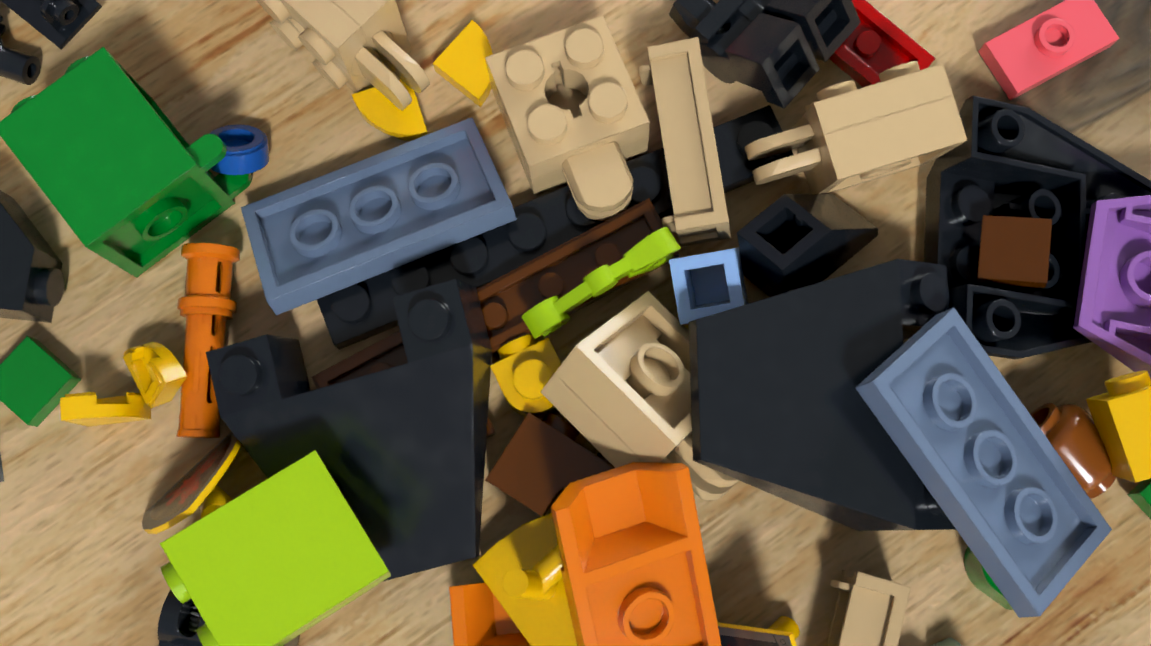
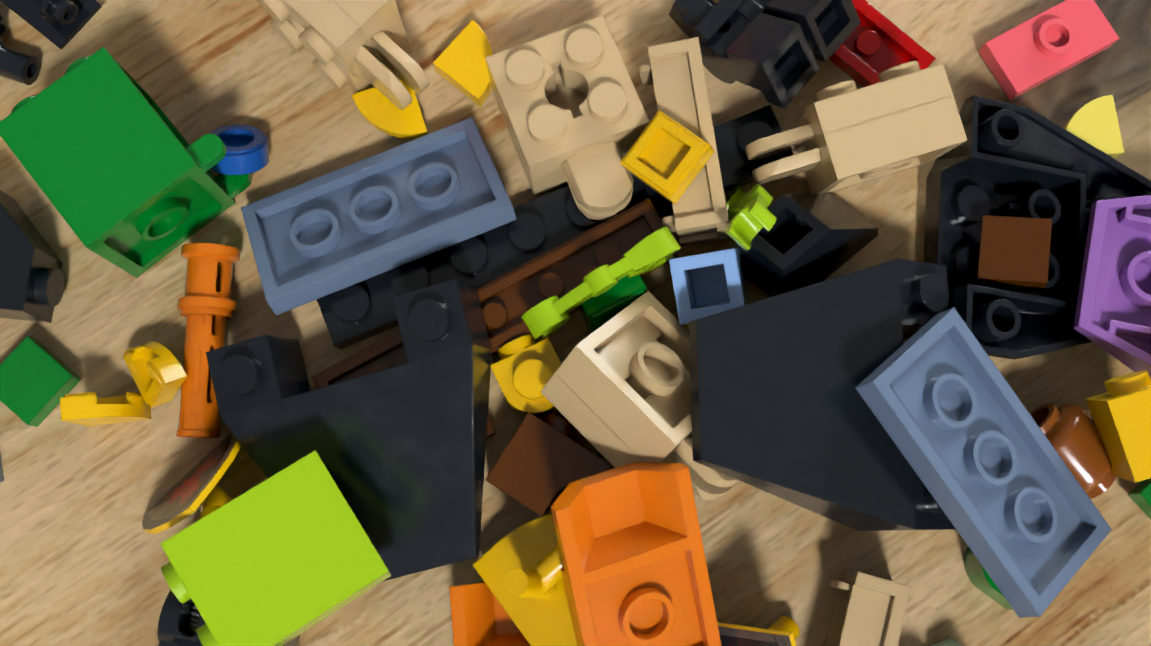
none -> green tile [580,275,647,333]
none -> yellow tile [620,110,715,204]
none -> lime piece [725,184,777,251]
none -> light yellow tile [1063,95,1124,159]

